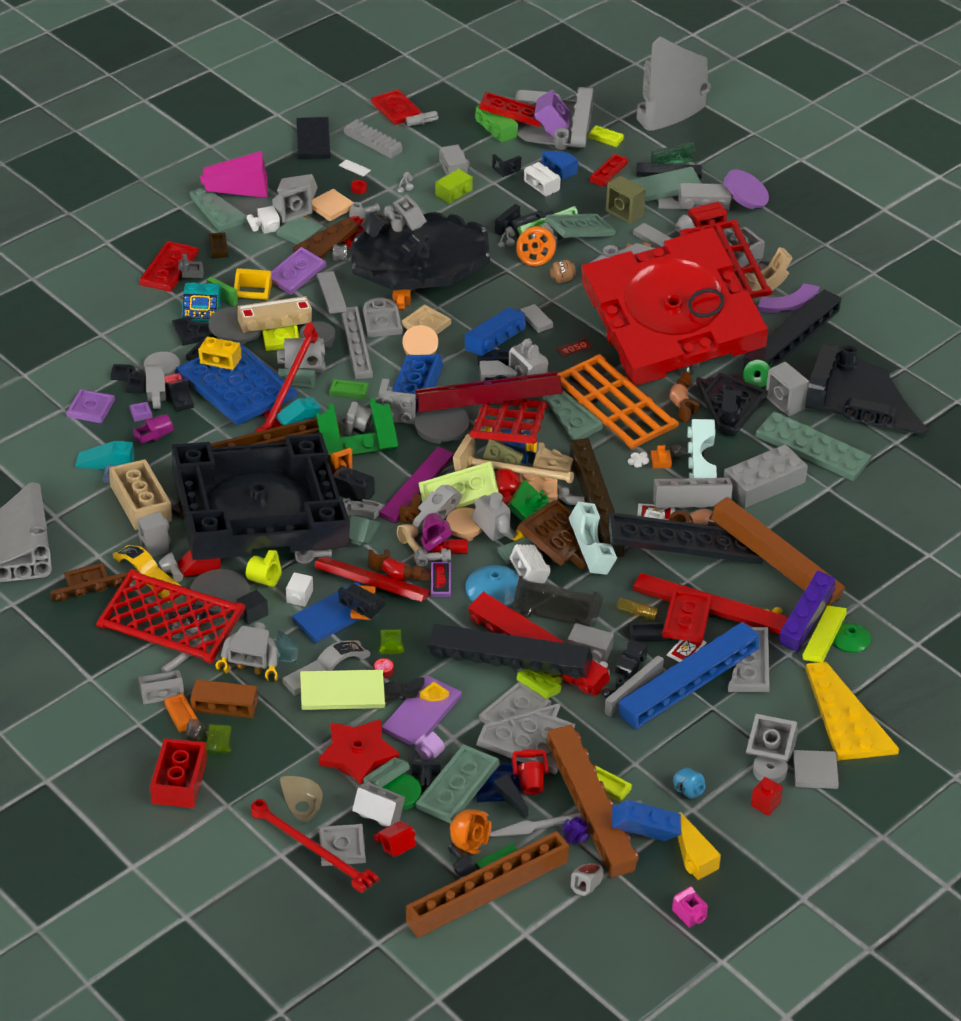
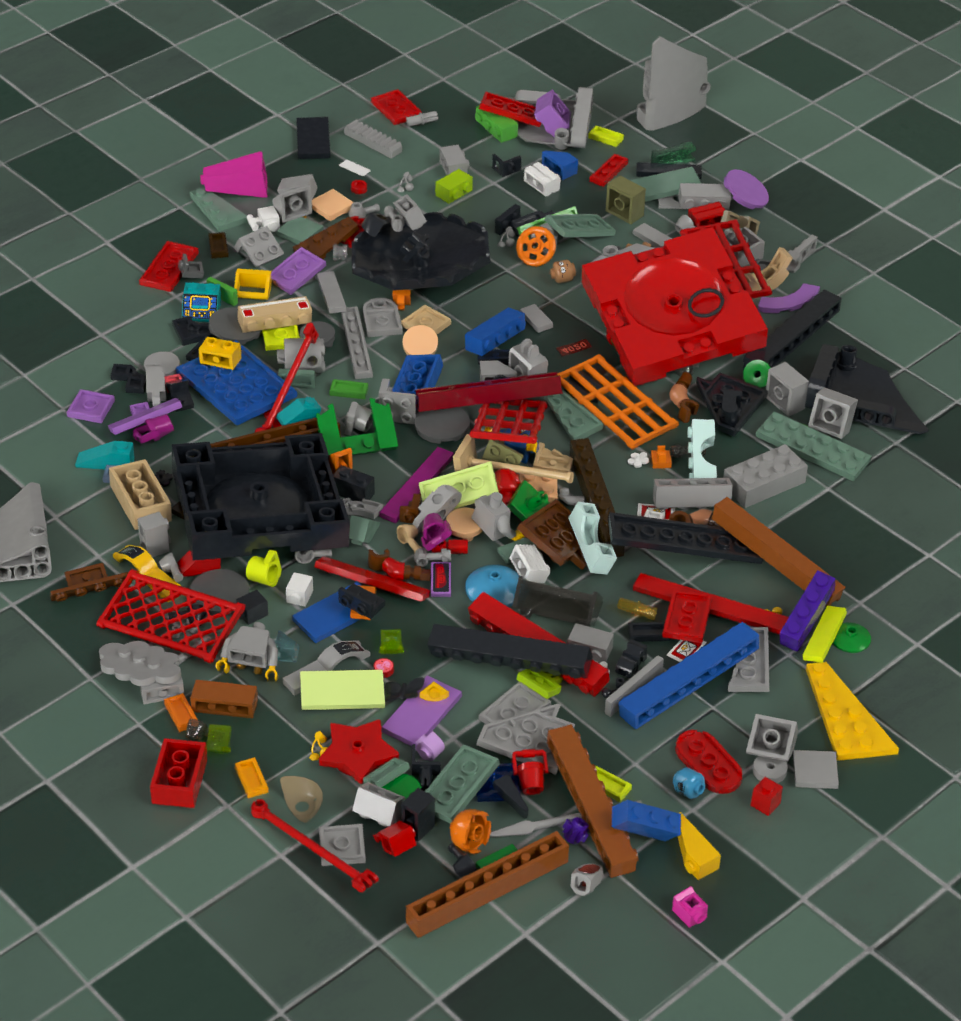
none -> light grey plate [99,641,181,686]
none -> medium lavender tile [108,398,182,435]
none -> black plant [154,470,173,487]
none -> light grey bracket [234,226,284,268]
none -> light orange tile [235,757,269,798]
none -> yellow piece [309,731,328,761]
none -> black brick [401,788,435,842]
none -> red tile [675,730,742,794]
none -> dark tan brick [721,210,760,235]
none -> light grey plate [786,235,817,273]
none -> light grey brick [808,387,858,439]

